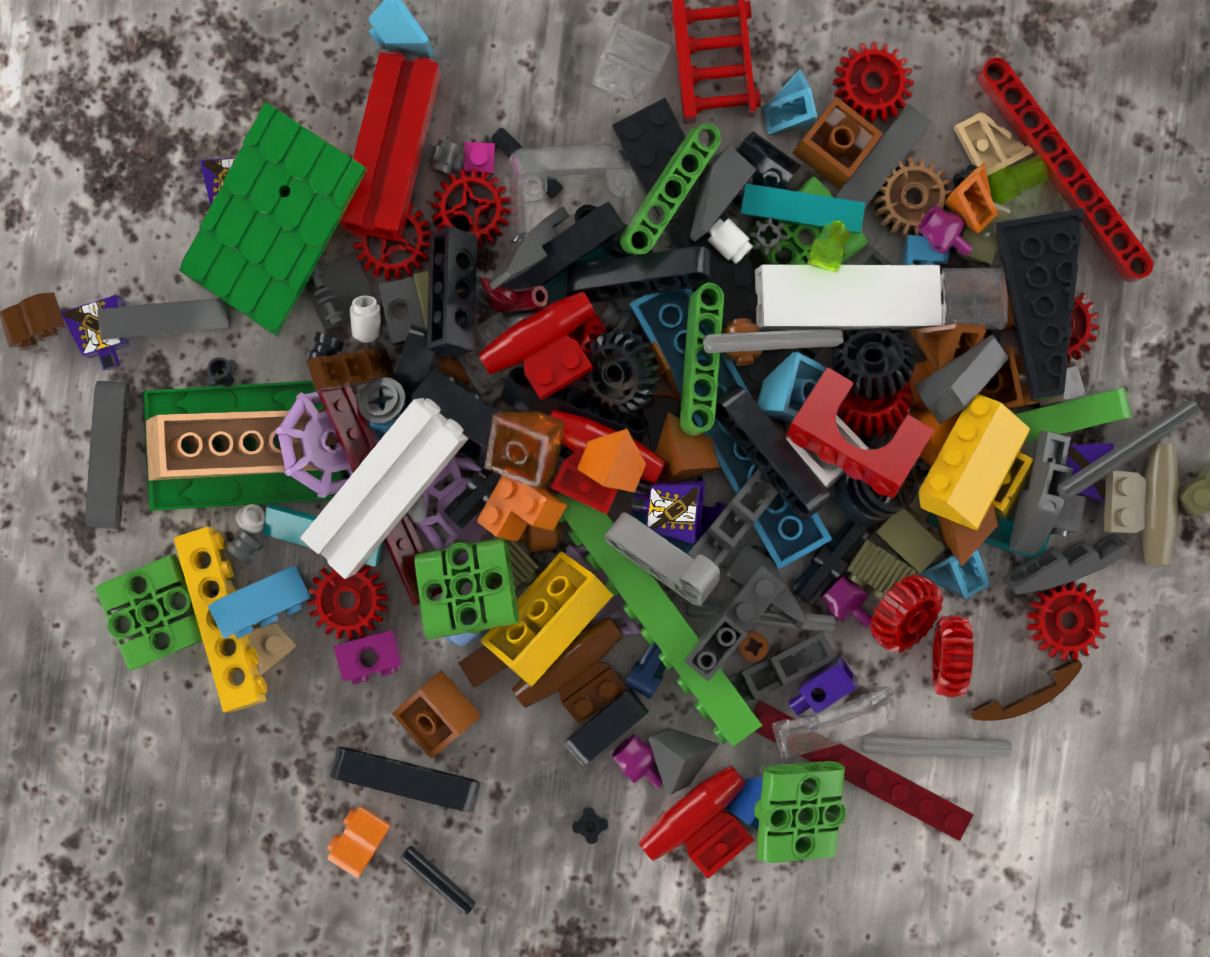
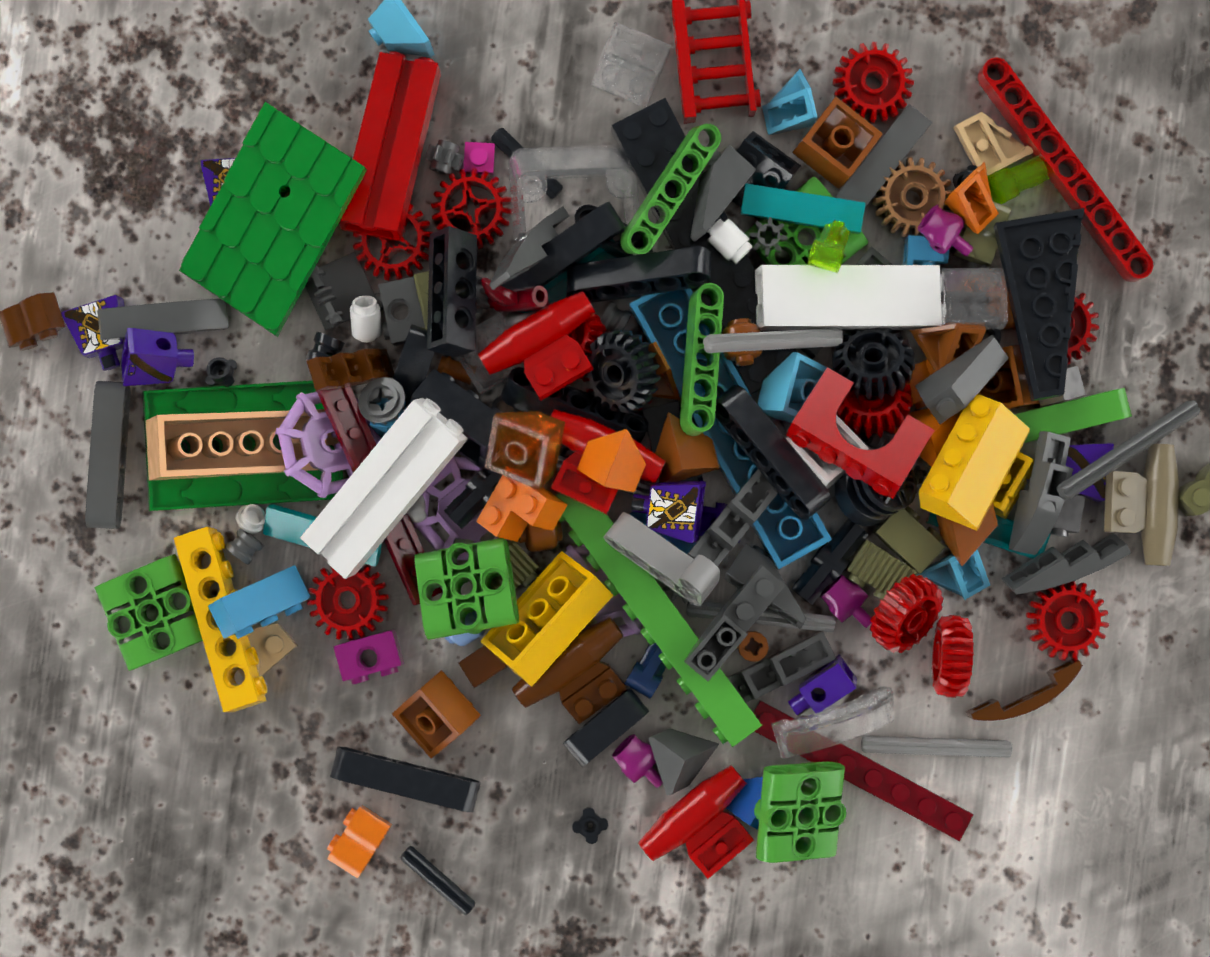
none -> dark purple torso [121,328,194,386]

